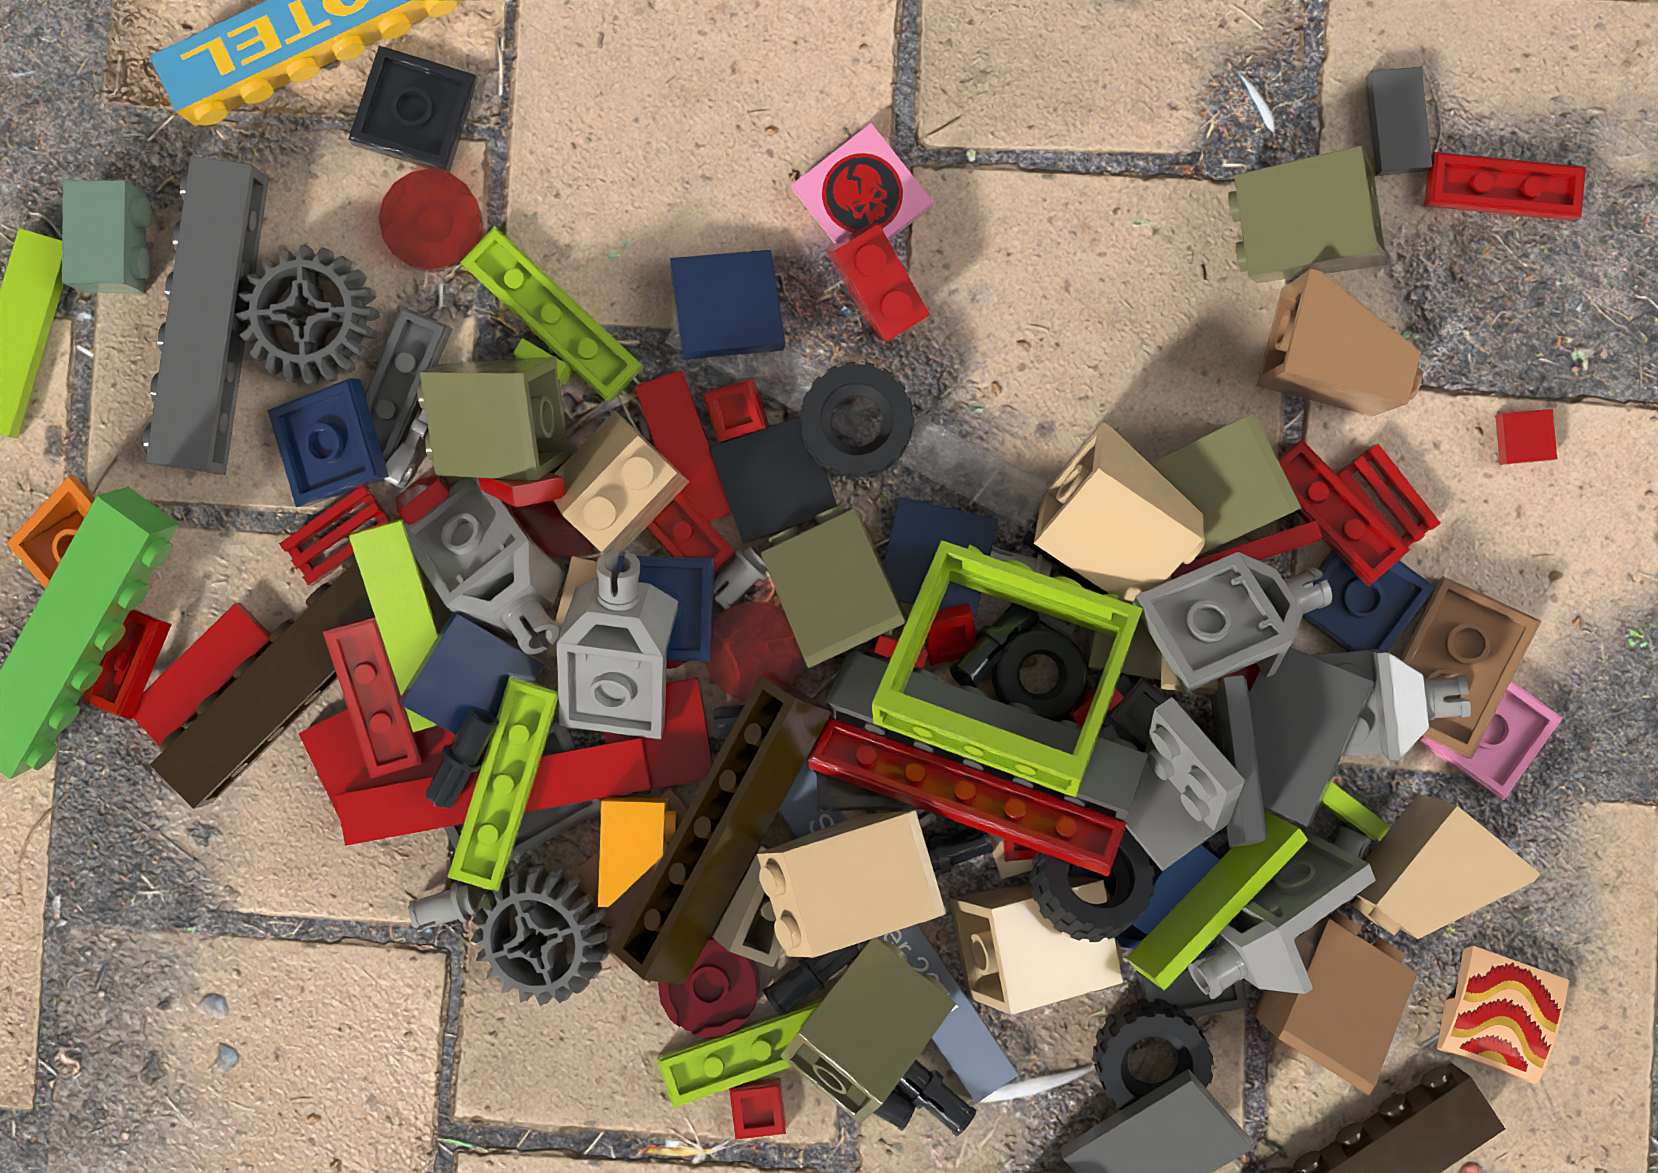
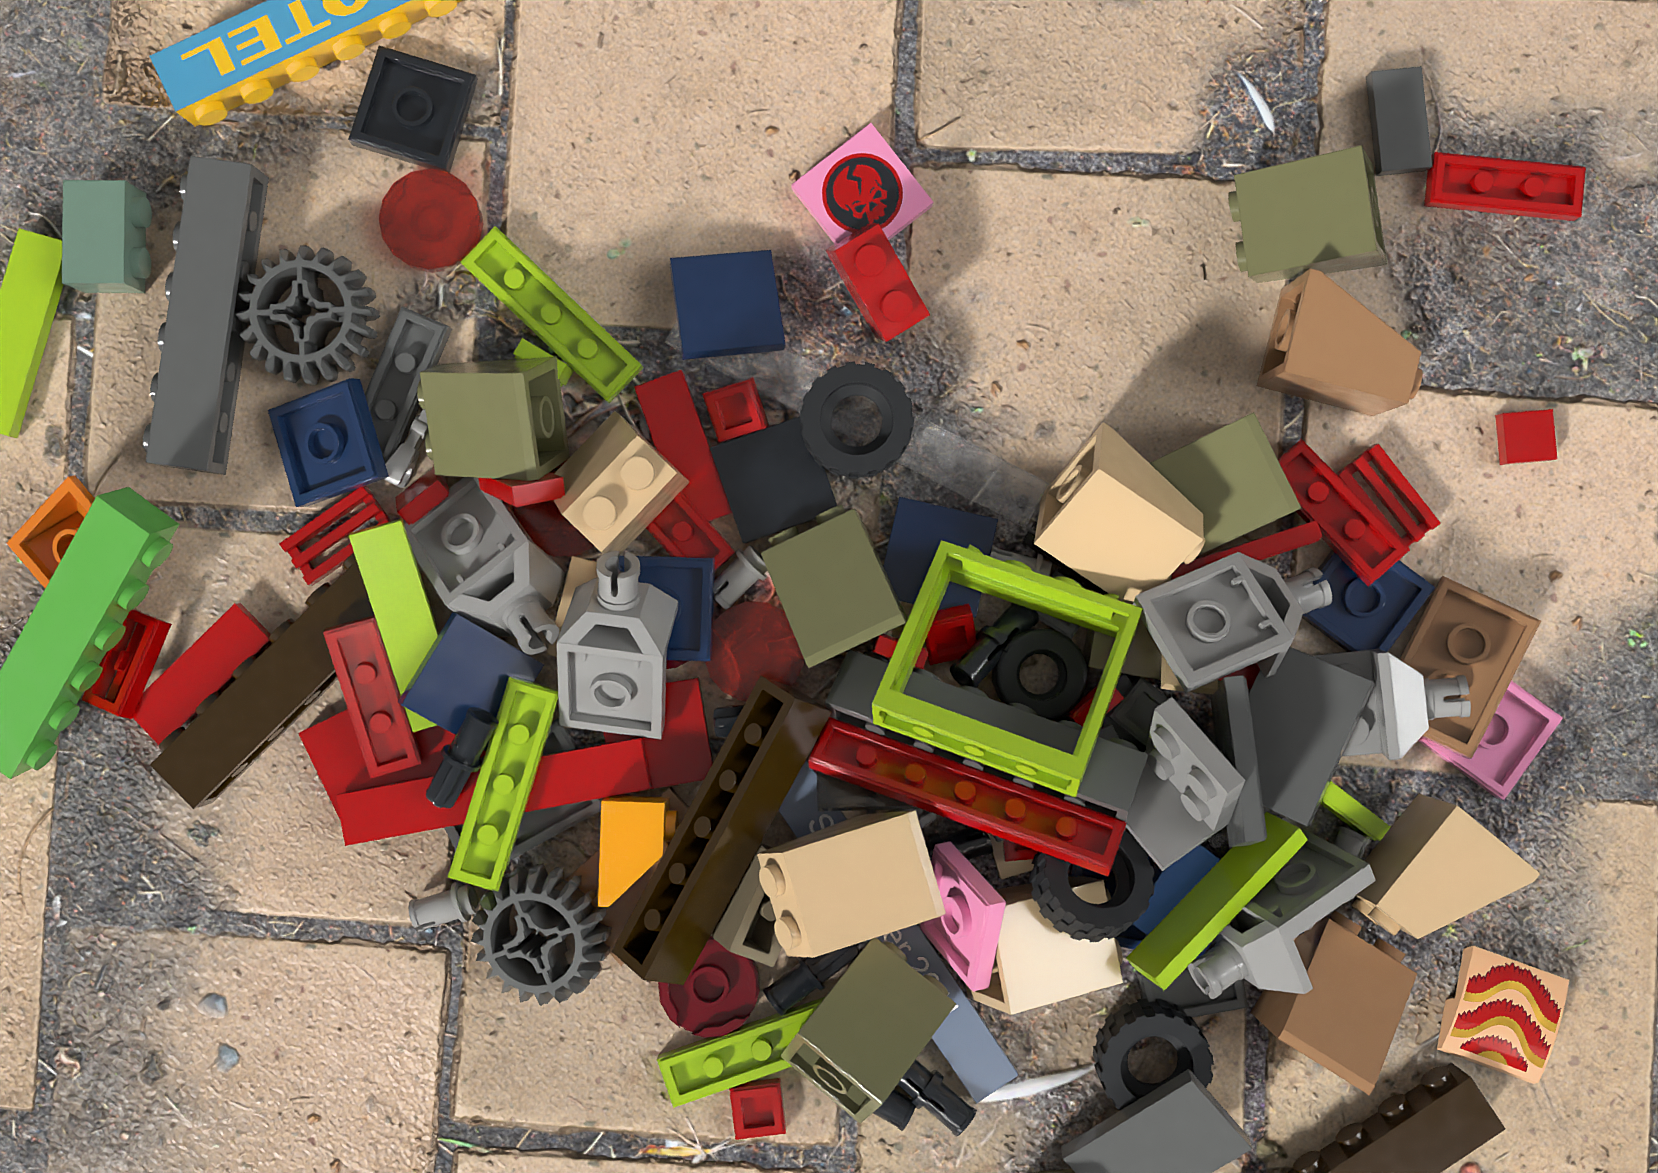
none -> bright pink tile [920,841,1006,992]

